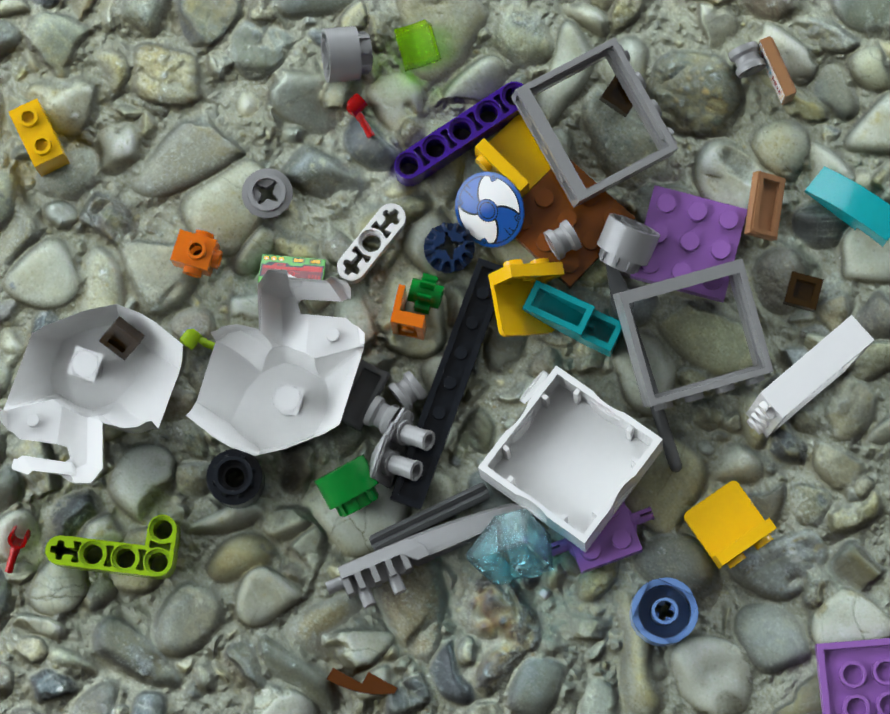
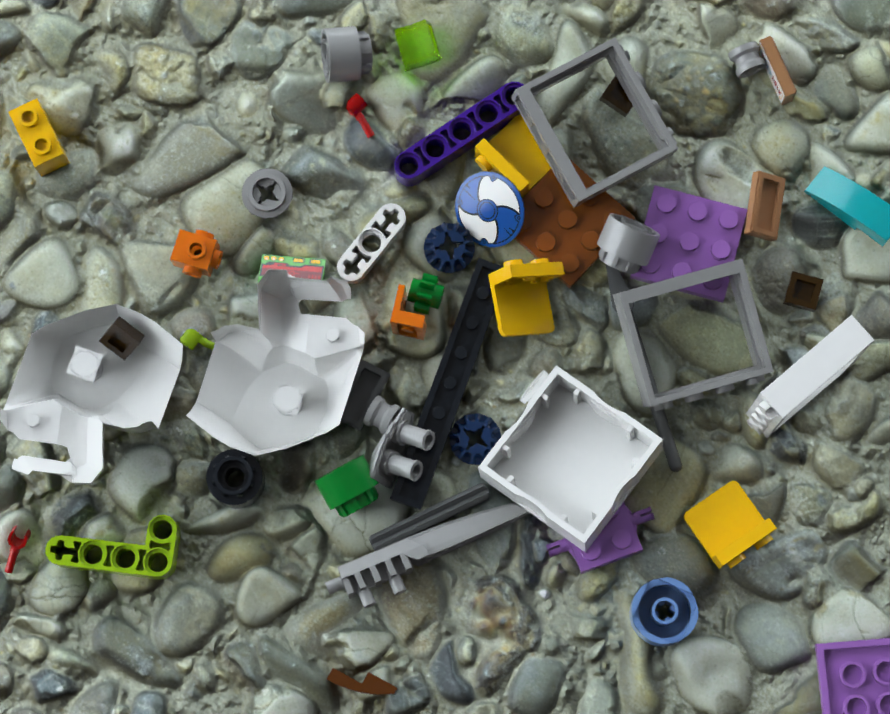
light grey wheel [388,370,428,410] -> none
clear light blue slope [466,508,554,585] -> none
teal slope [522,280,623,357] -> none
light grey wheel [543,220,582,260] -> none
none -> dark blue gear [449,413,501,465]

